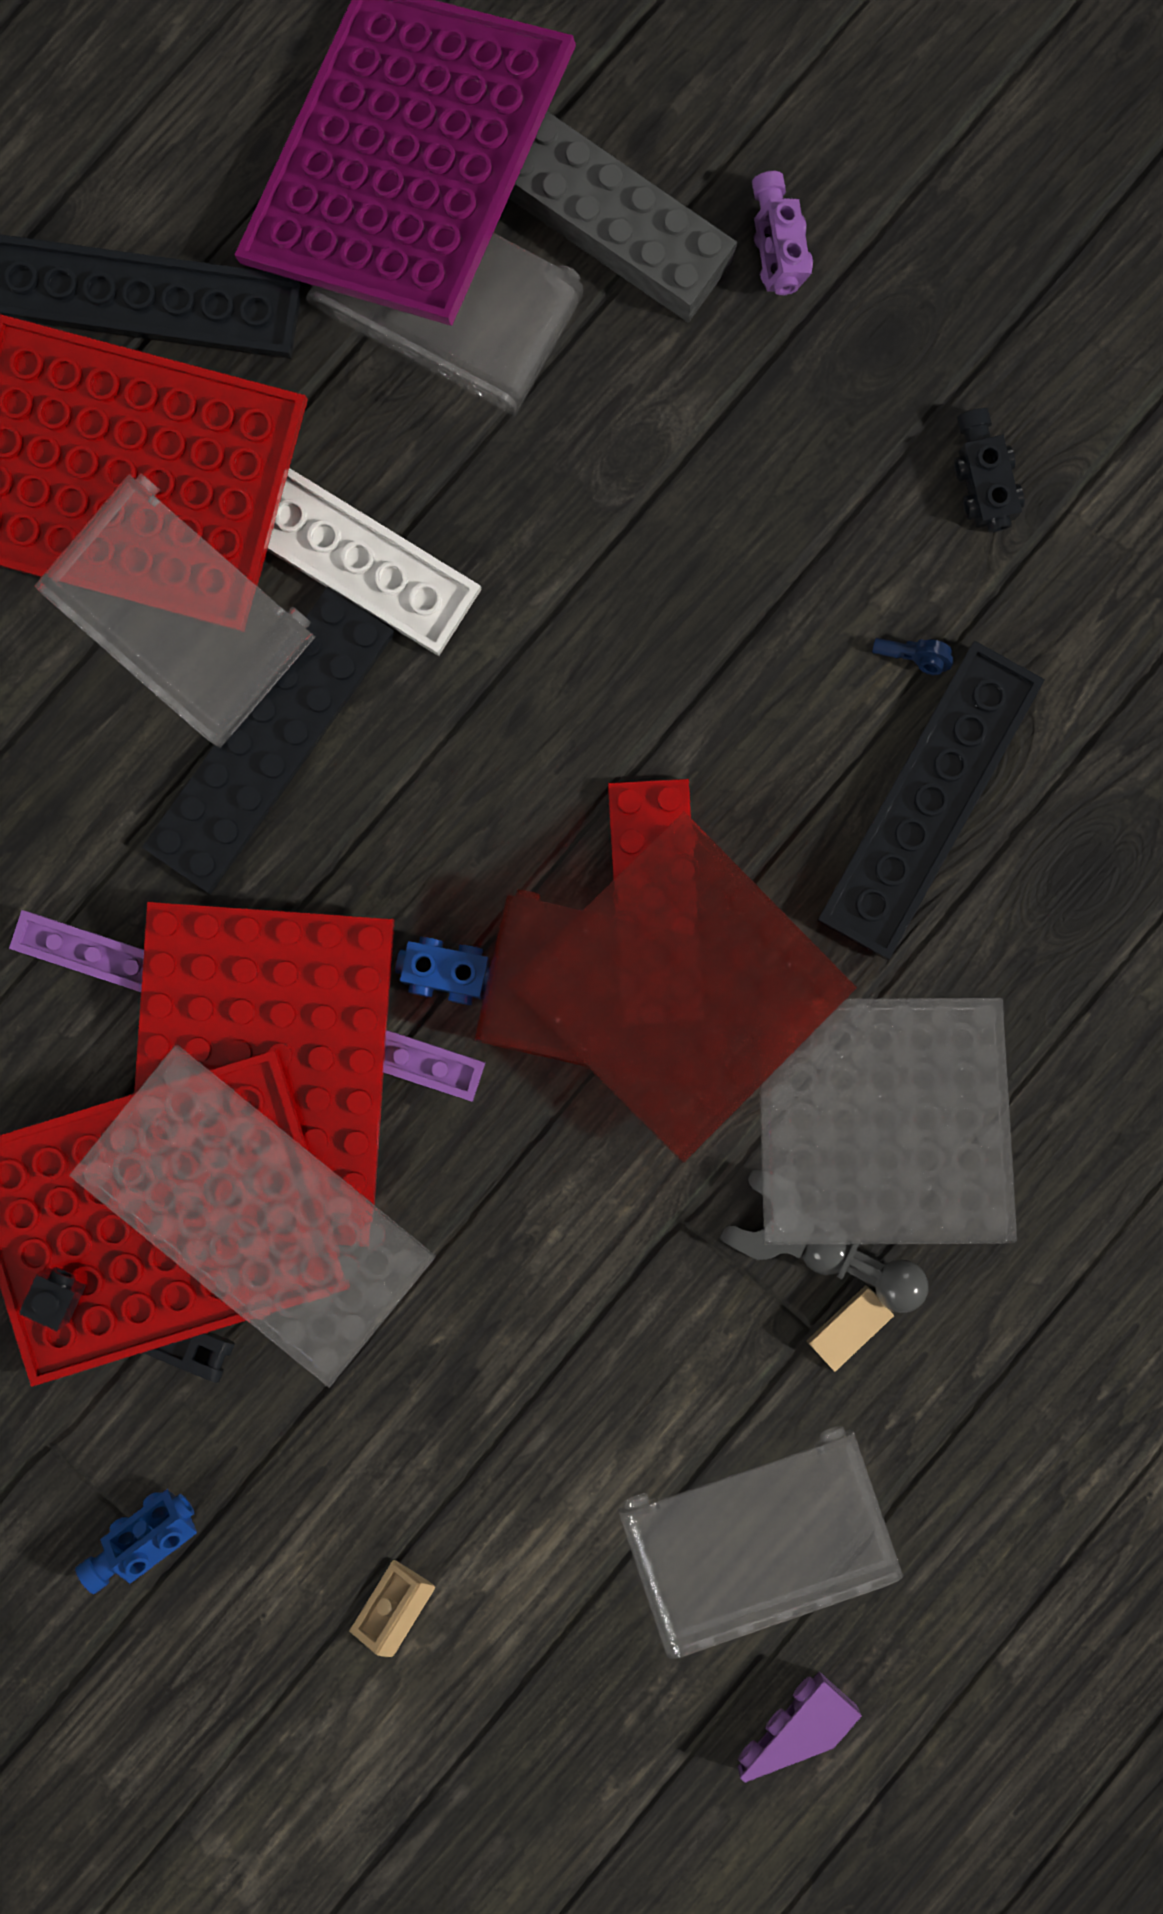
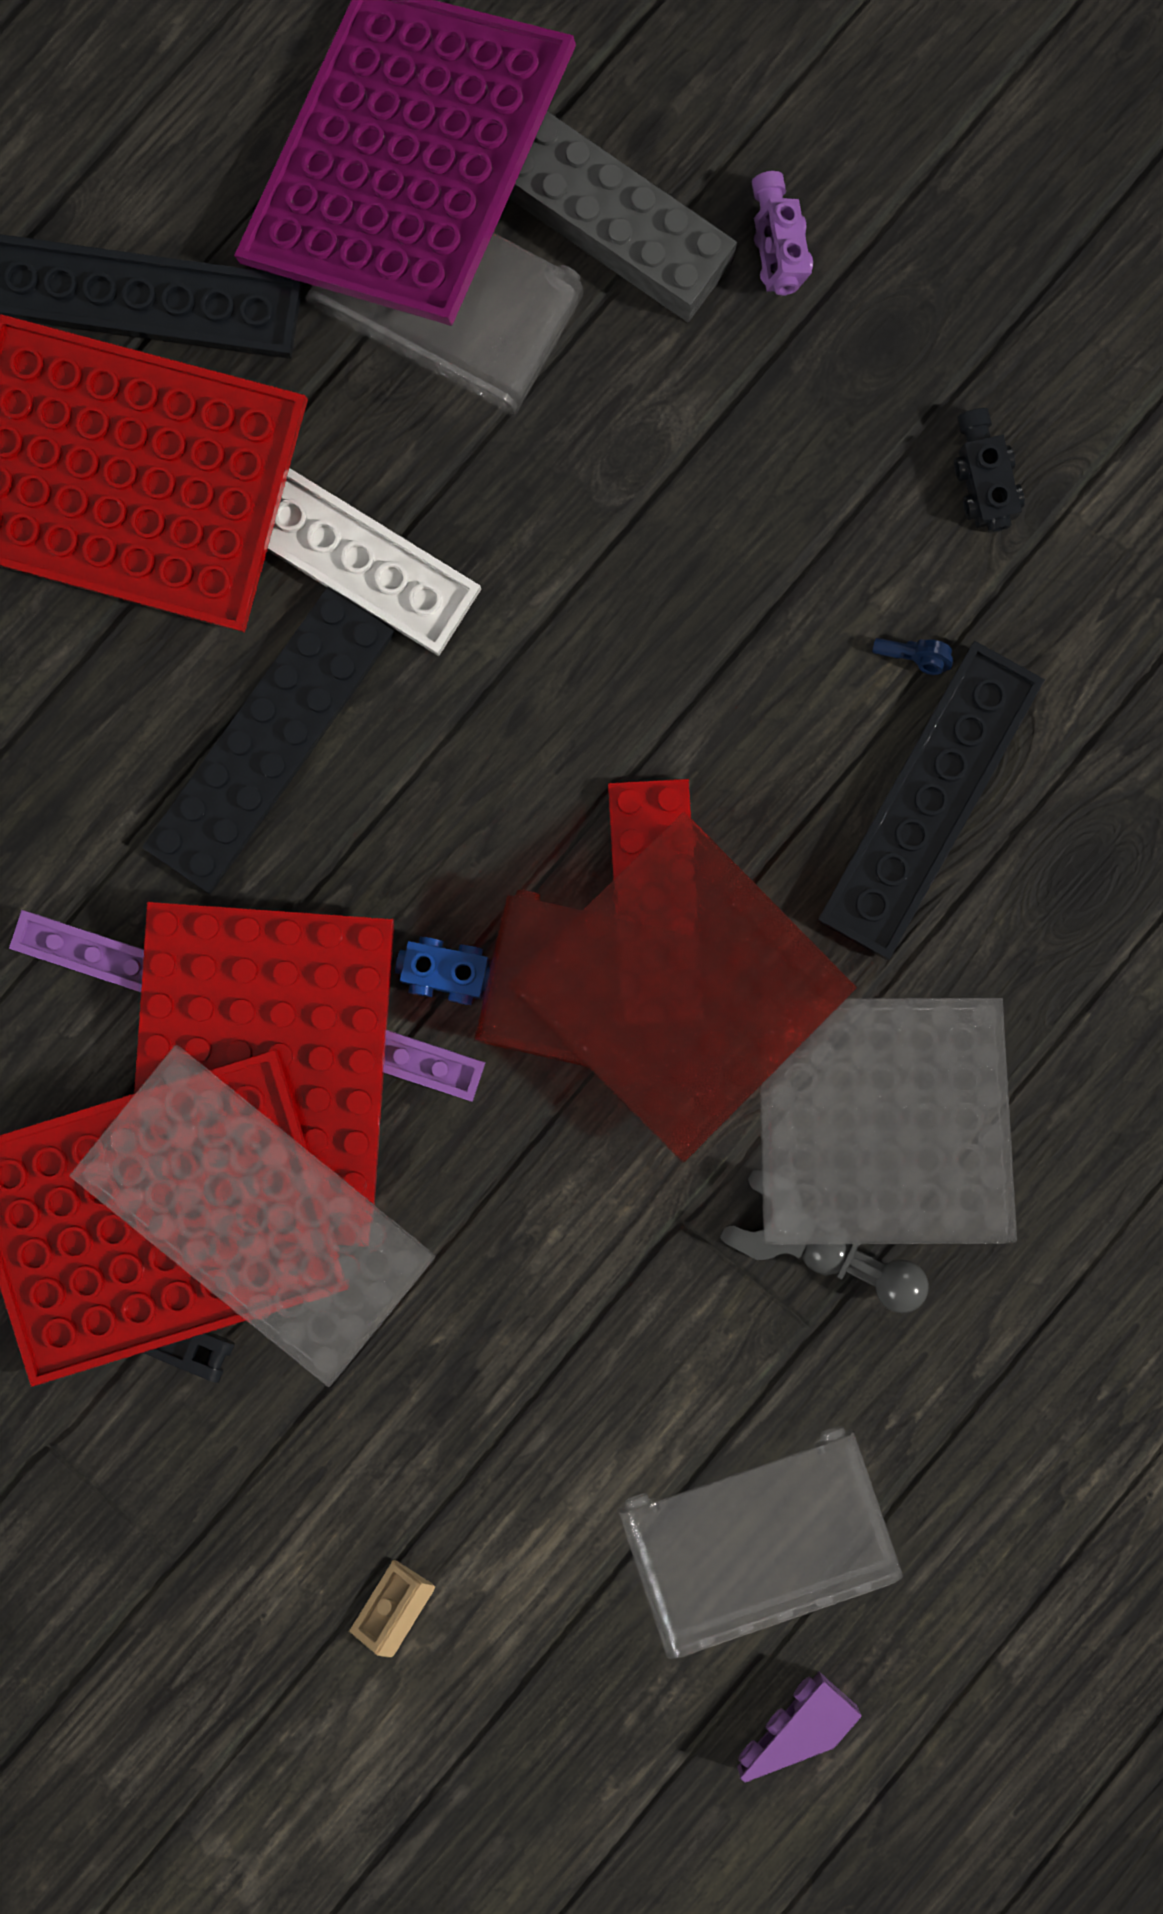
black brick [18,1267,86,1331] -> none
clear windscreen [34,473,316,747] -> none
blue brick [75,1489,197,1594] -> none
tan slope [806,1285,894,1372] -> none

